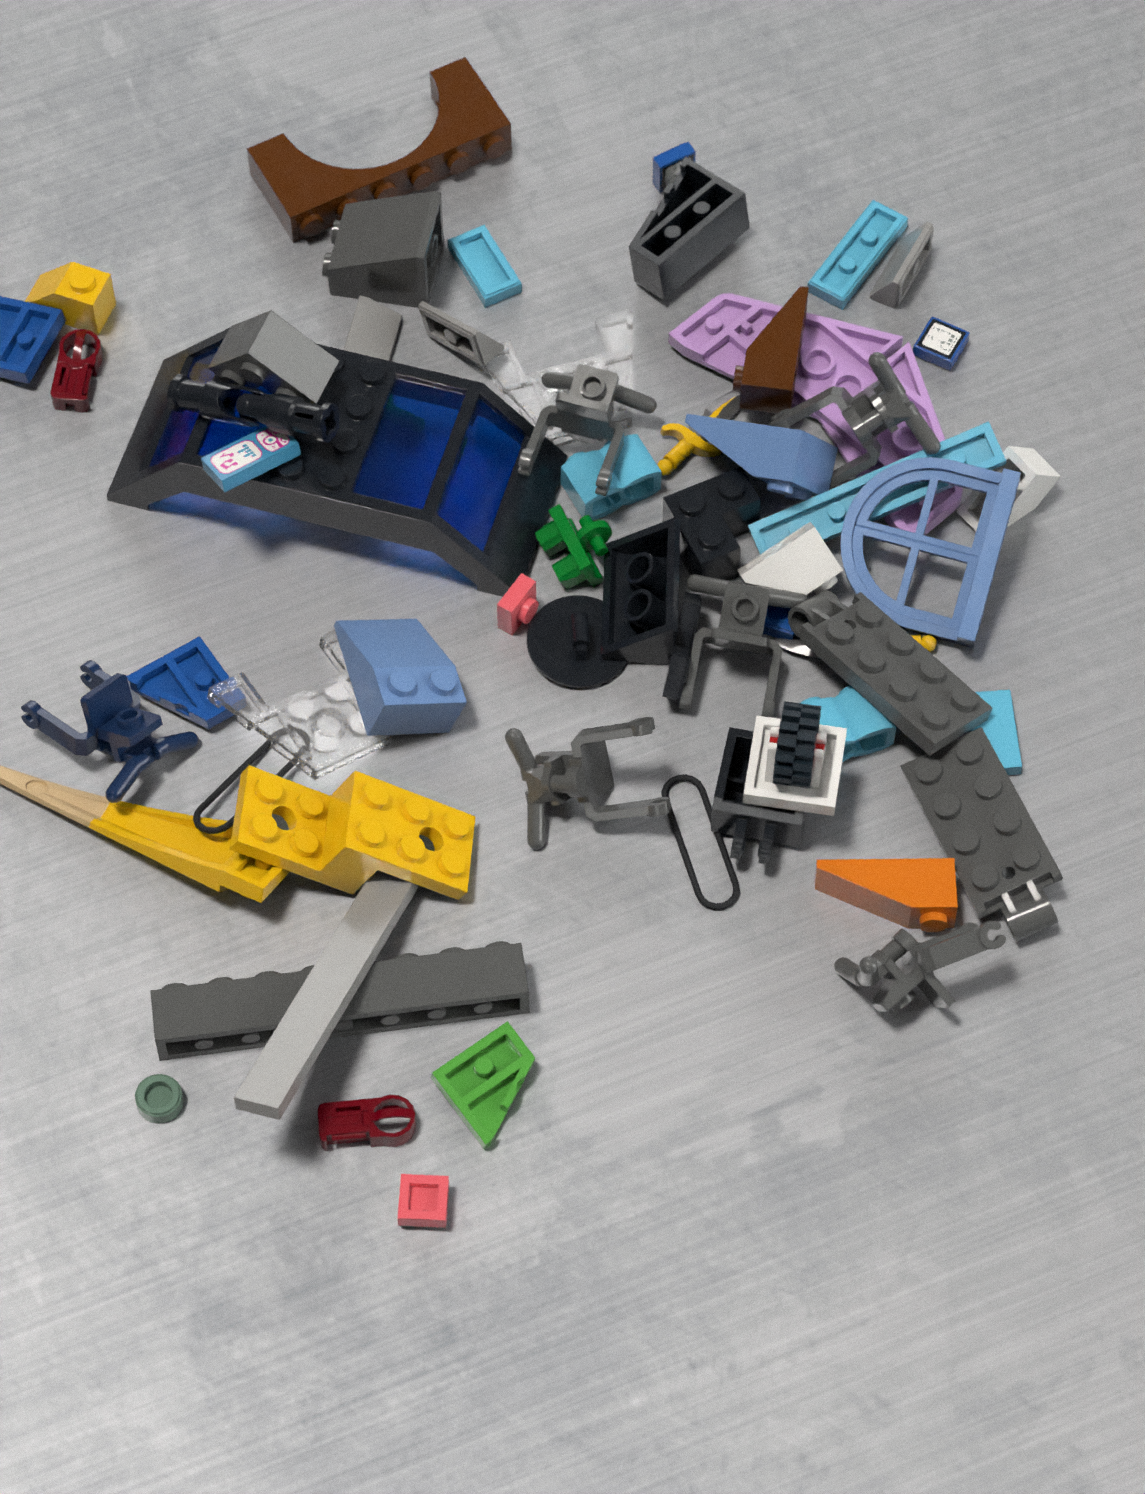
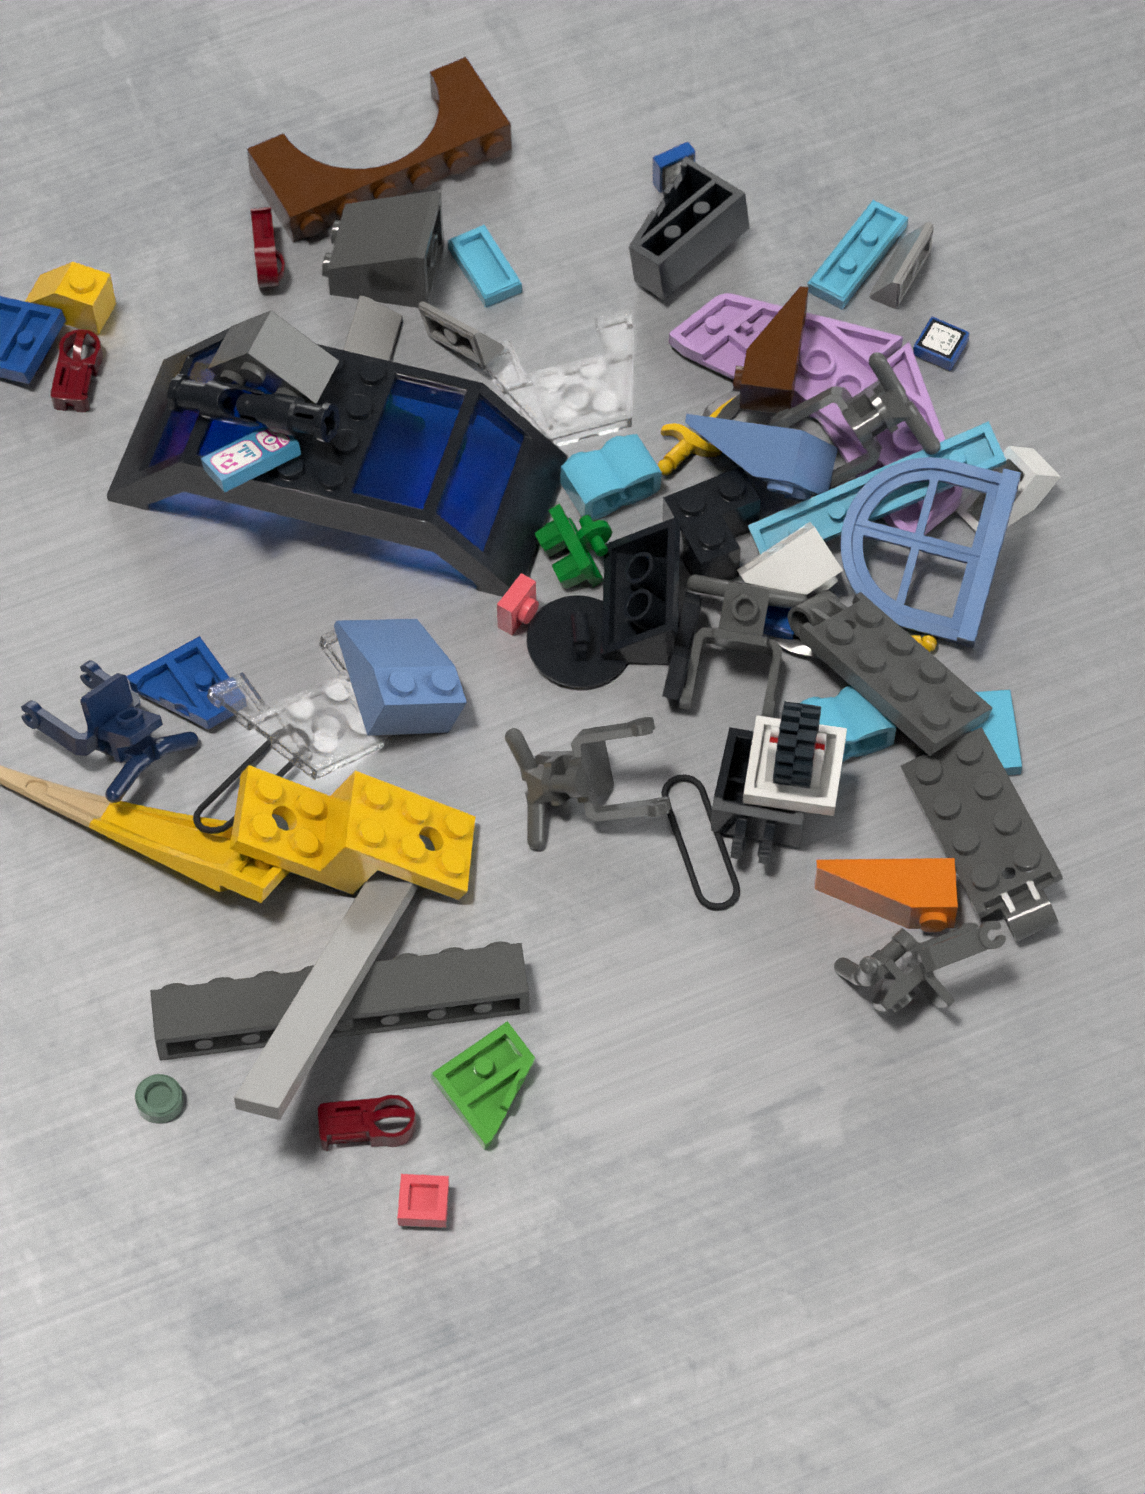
dark grey piece [518,364,657,496] -> none
none -> dark red piece [250,207,285,288]

